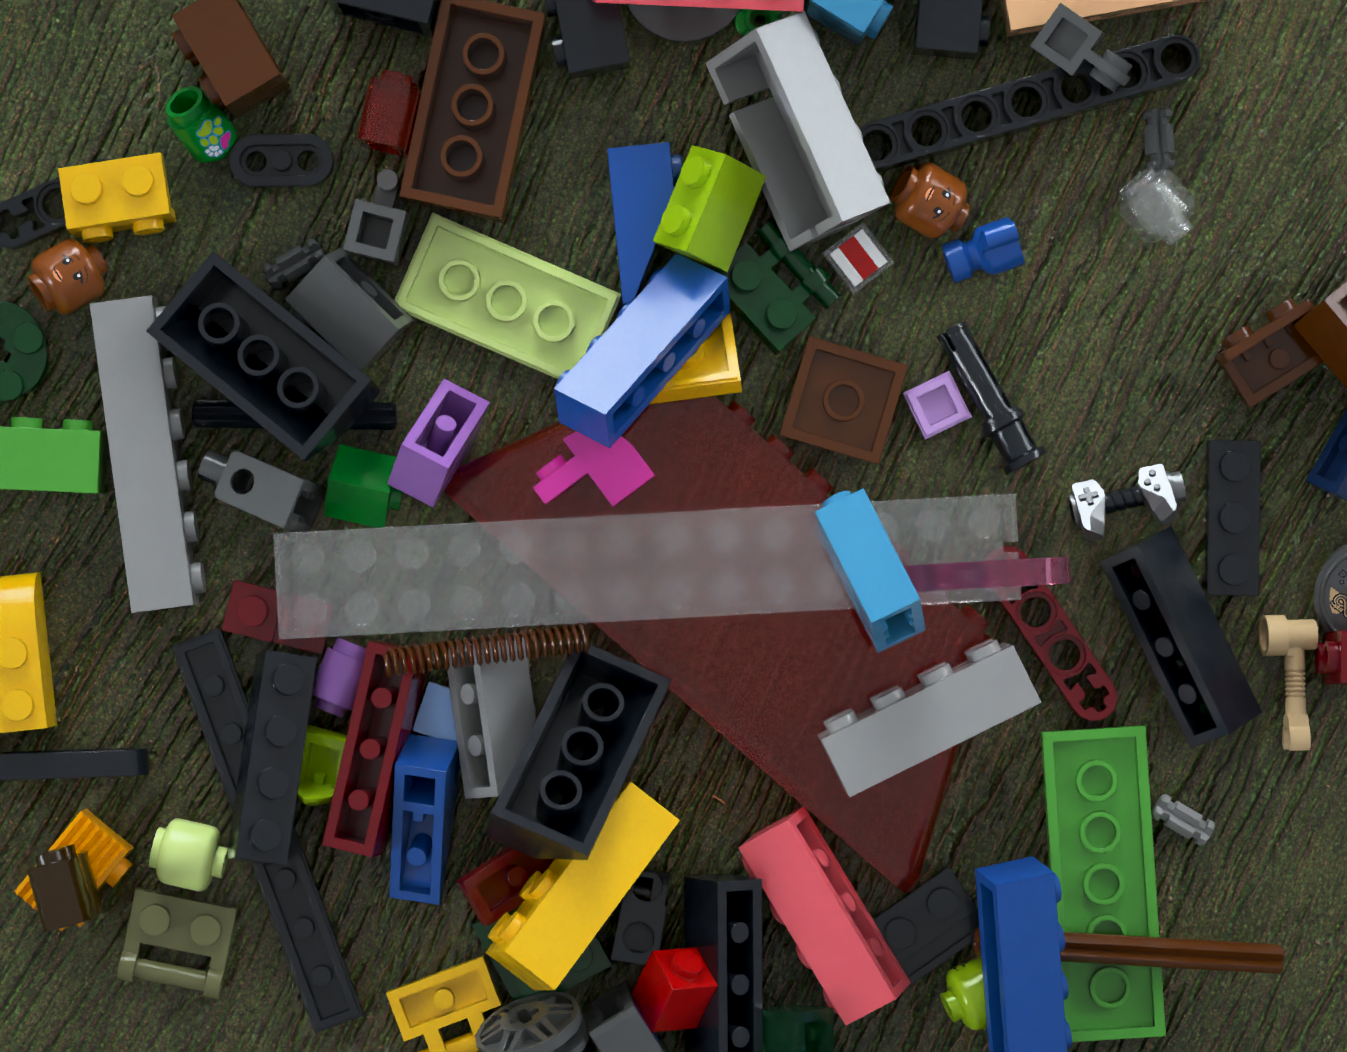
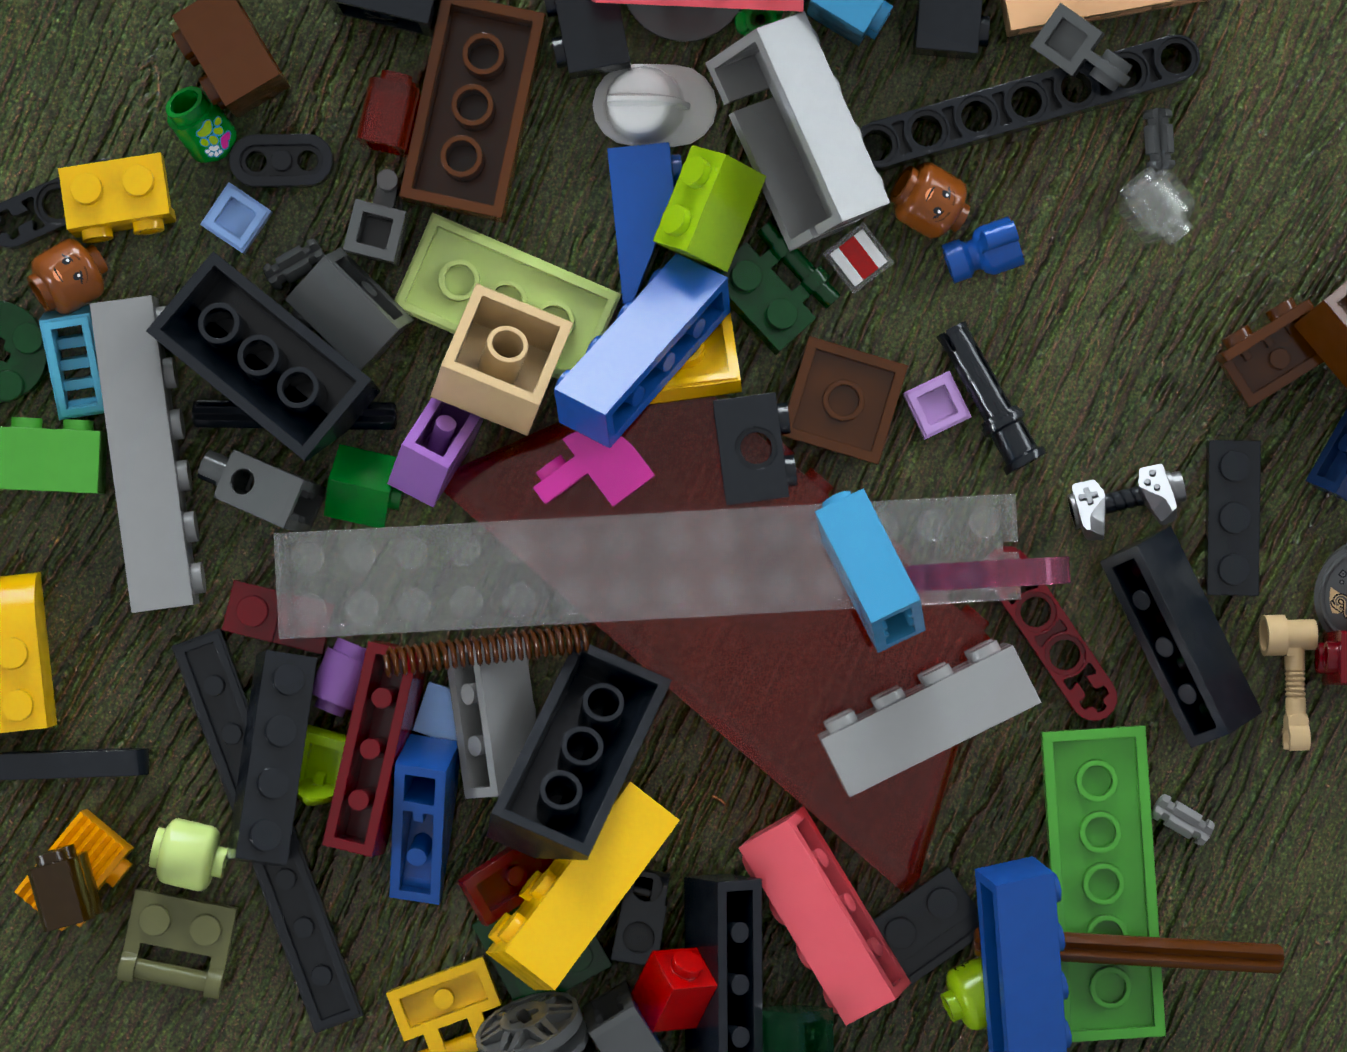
none -> medium azure slope [39,305,104,420]
none -> light blue tile [200,182,273,255]
none -> tan brick [430,283,573,436]
none -> white piece [592,64,717,147]
none -> black brick [712,392,798,506]

